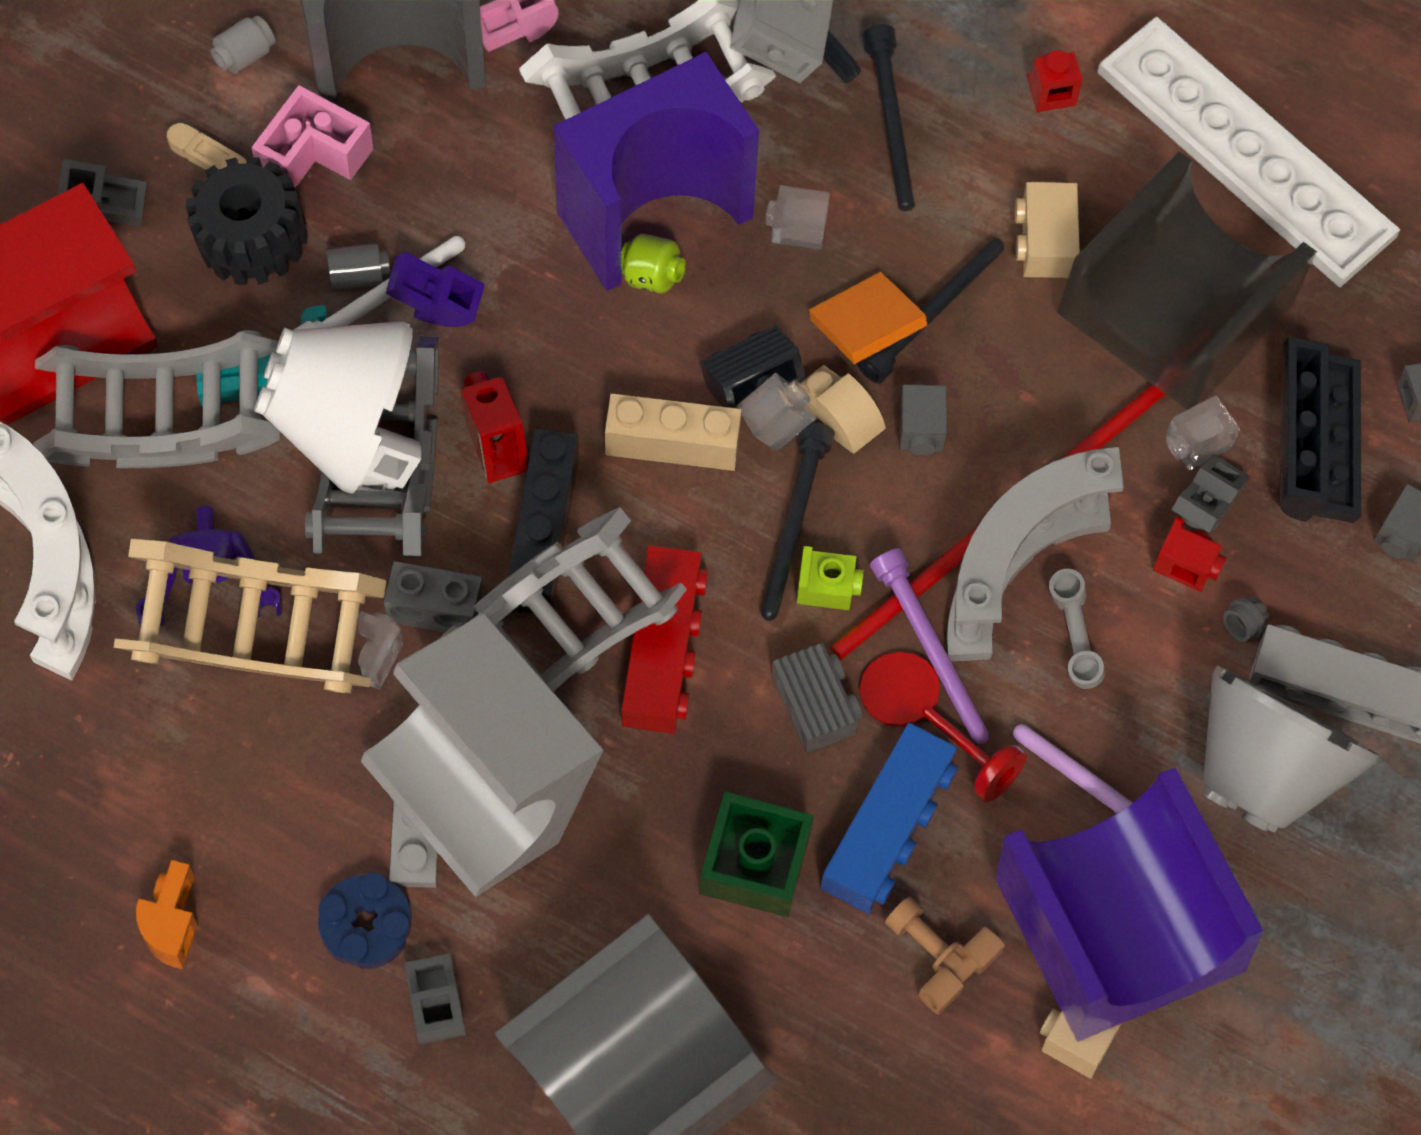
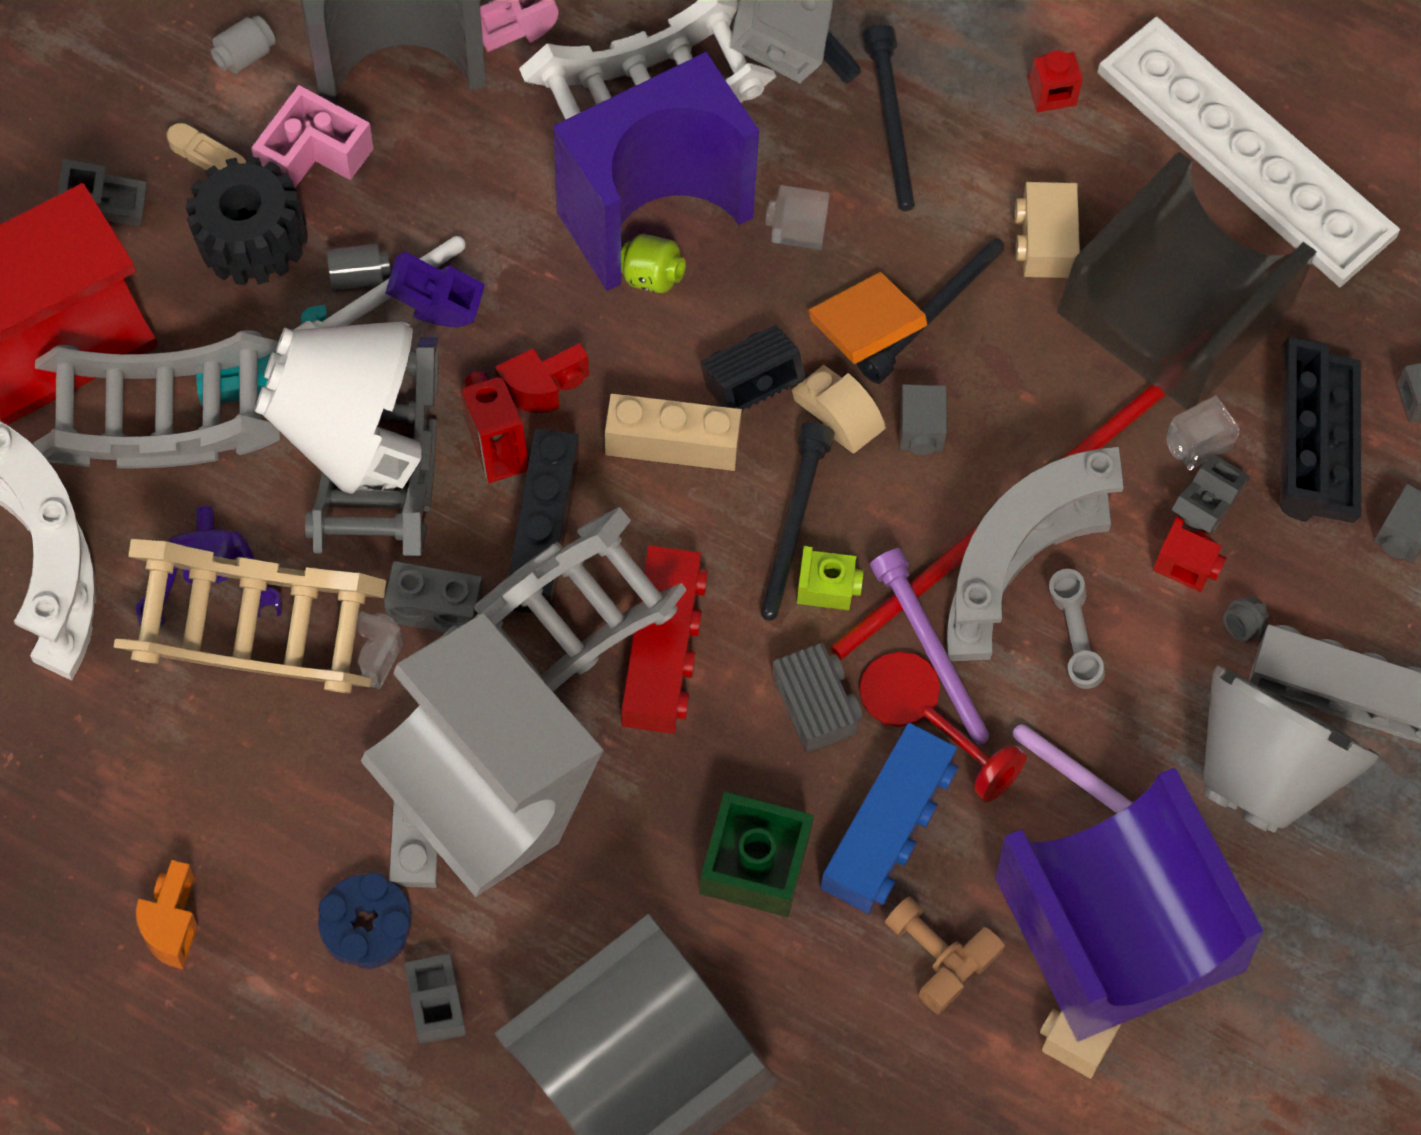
clear brick [737,373,816,451] -> none
none -> red brick [495,343,589,413]

